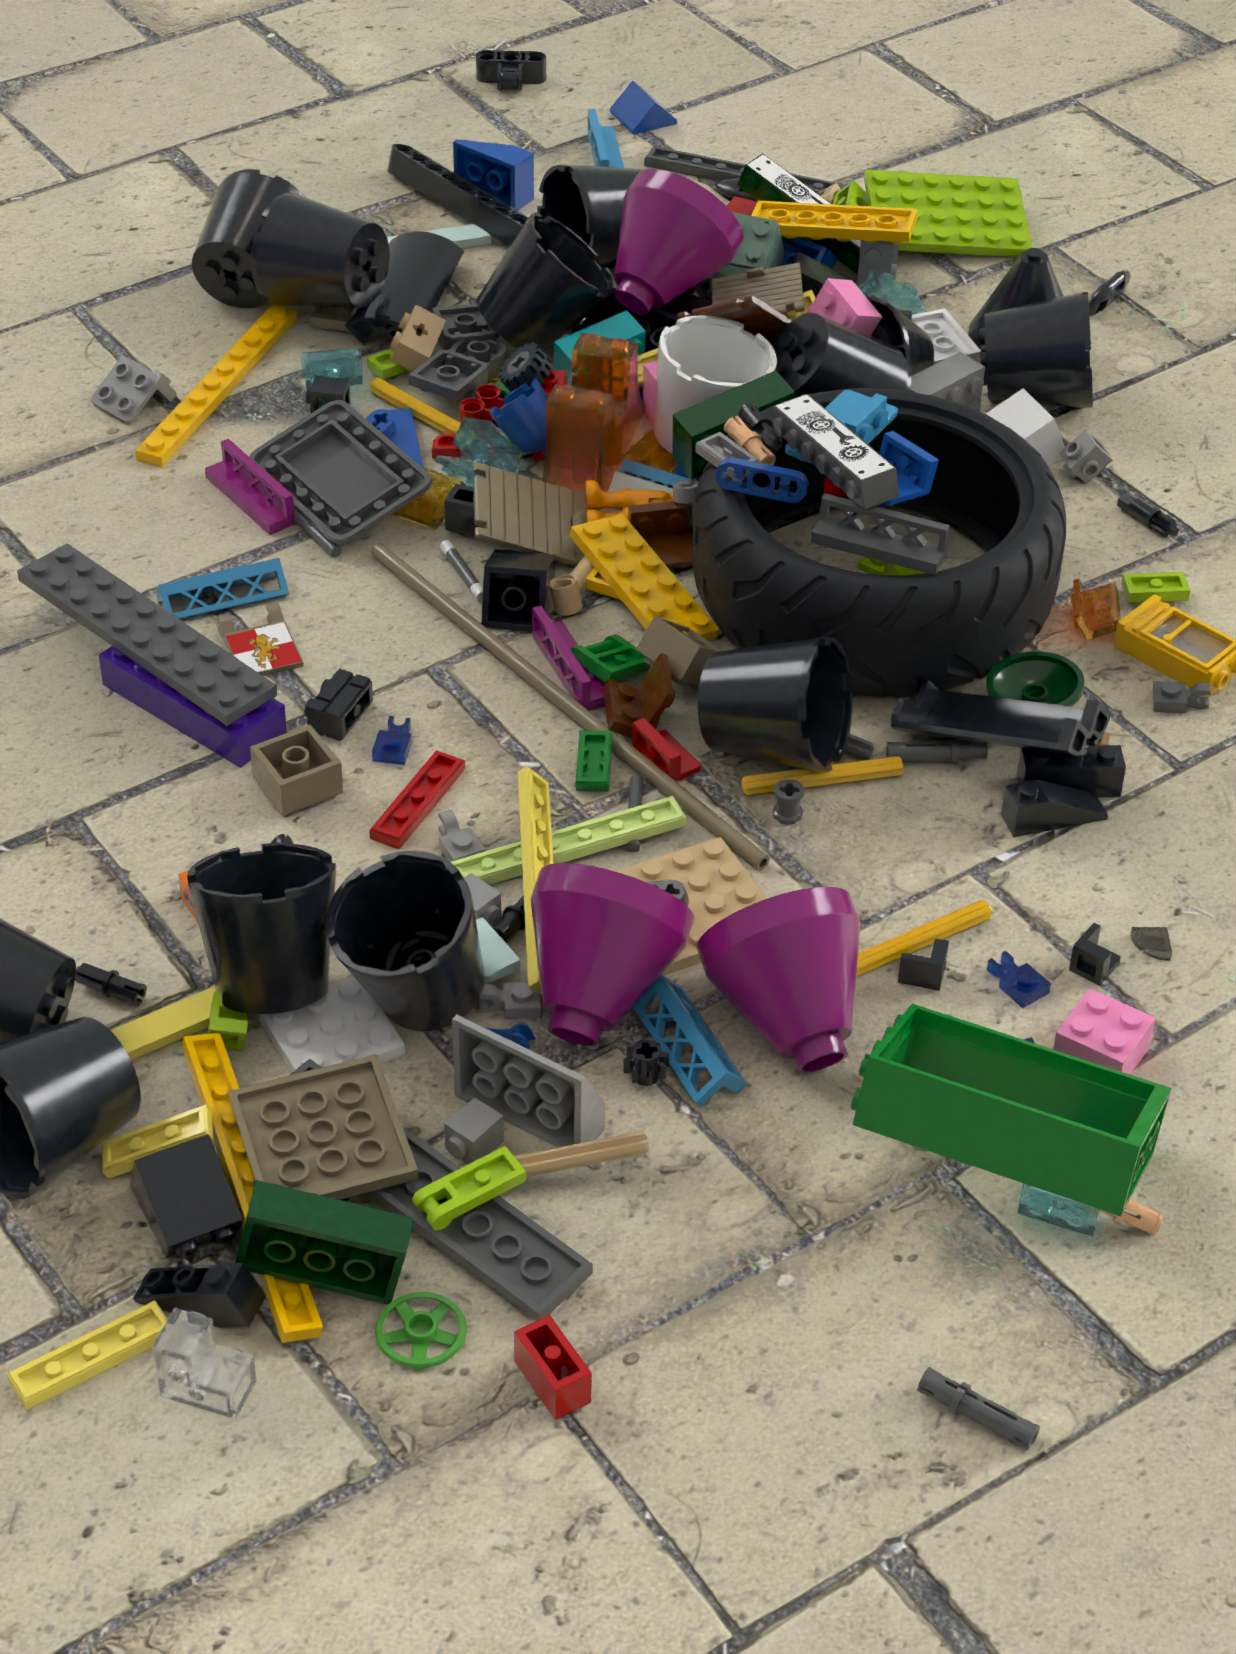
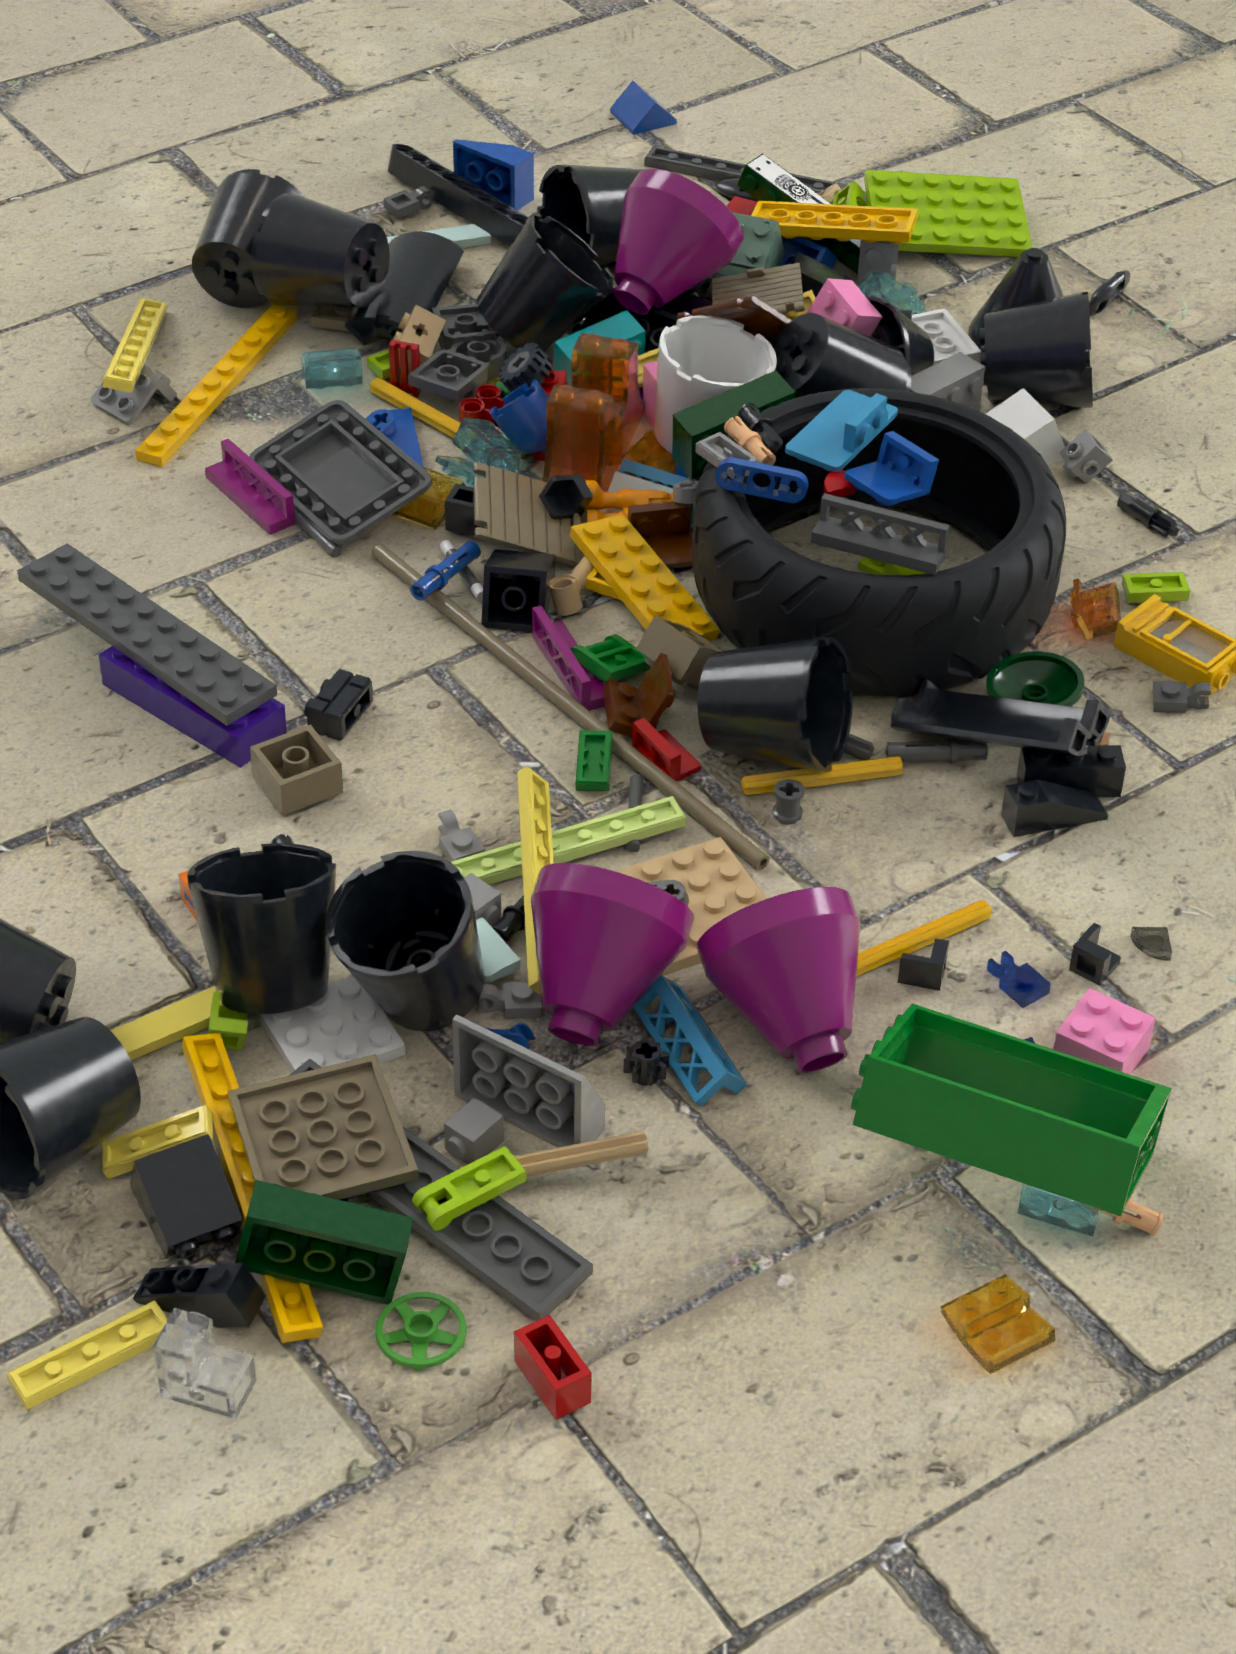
black axle [75,963,147,1006] -> none
dark azure fence [155,558,289,620] -> none
flag [217,603,304,676] -> none
black brick [306,376,351,413] -> none
red tile [369,750,465,850] -> none
clear blue plate [372,716,412,765] -> none
red tile [432,434,462,460] -> none
black beam [476,50,546,91] -> none
dark azure fence [588,109,624,168] -> none
brick [773,394,900,510] -> none
dark grey pin [917,1367,1040,1450] -> none
none -> light yellow tile [102,298,168,393]
none -> dark grey plate [383,186,432,219]
none -> red tile [389,340,421,398]
none -> blue pin [410,540,481,601]
none -> black panel [539,474,594,519]
none -> clear yellow slope [940,1274,1056,1374]

